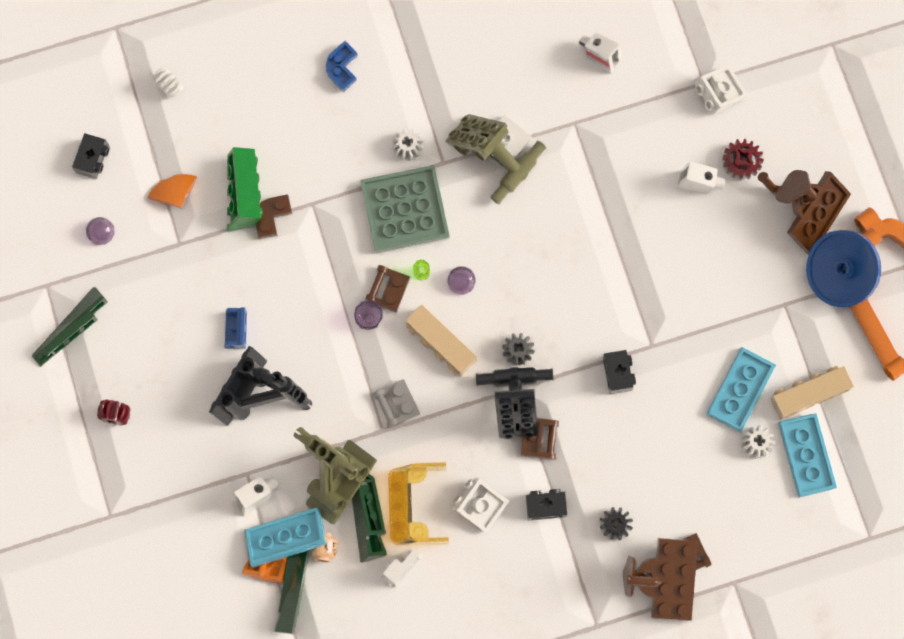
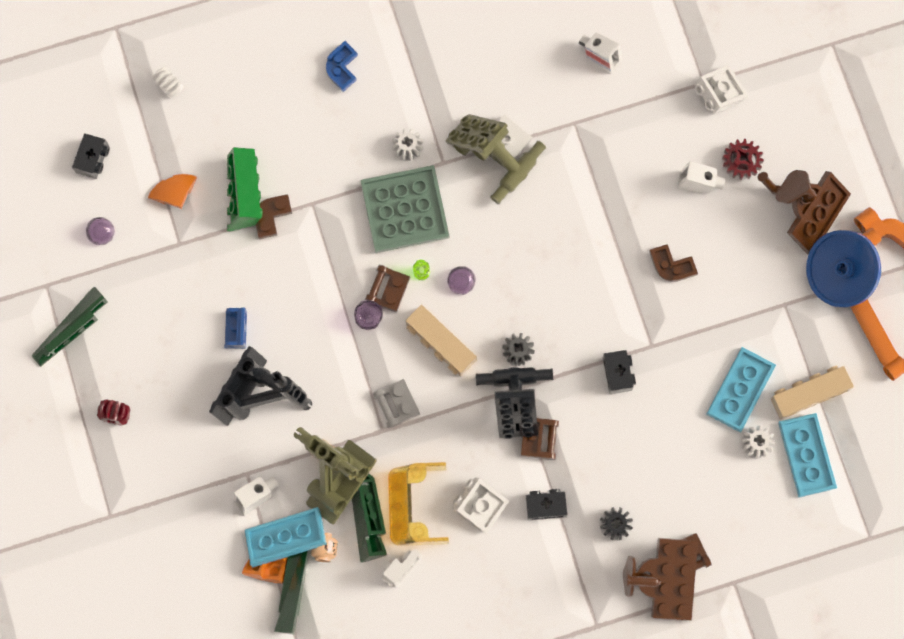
none -> reddish brown plate [649,244,698,282]

